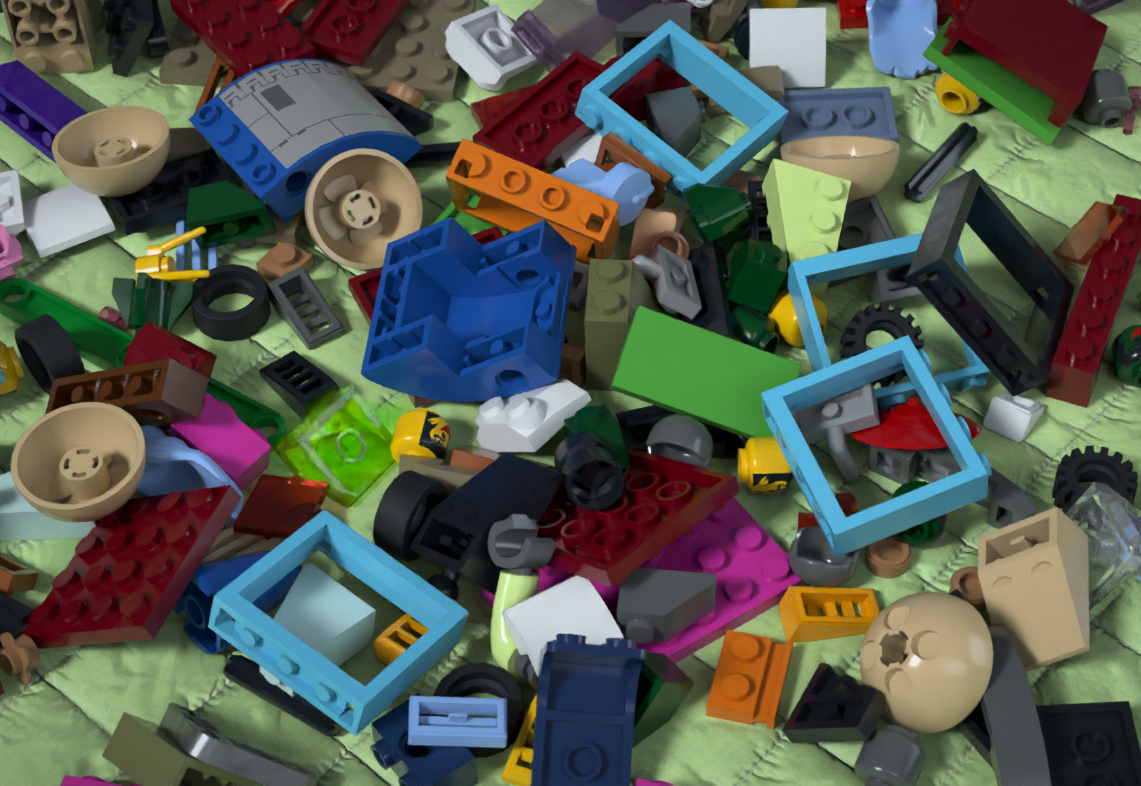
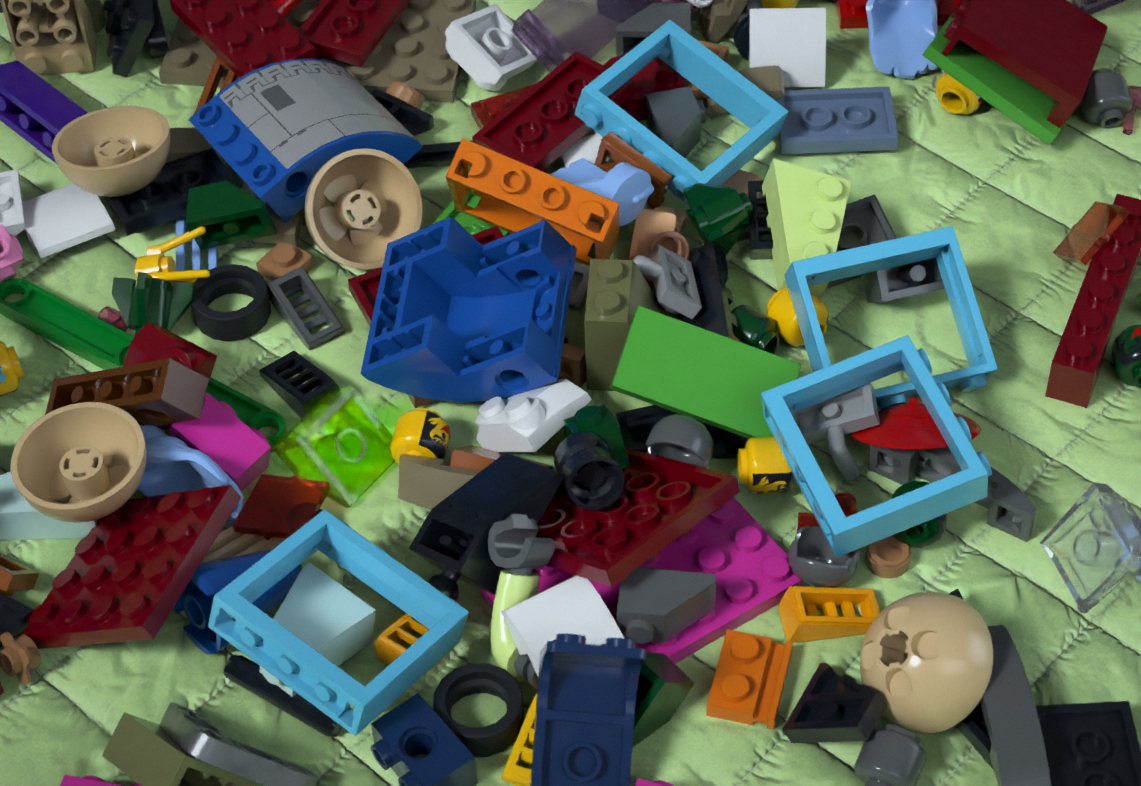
black tyre [15,314,86,395] -> none
black tyre [373,470,447,561] -> none
light blue tile [408,696,507,748] -> none
dark green slope [728,238,788,314] -> none
tan piece [781,135,900,204] -> none
black tyre [839,303,924,387] -> none
black axle [903,122,978,203] -> none
black window [907,169,1075,397] -> none
medium nougat tile [948,566,987,612] -> none
tan slope [978,507,1090,672] -> none
white slope [983,389,1045,442] -> none
black tyre [1052,445,1138,530] -> none

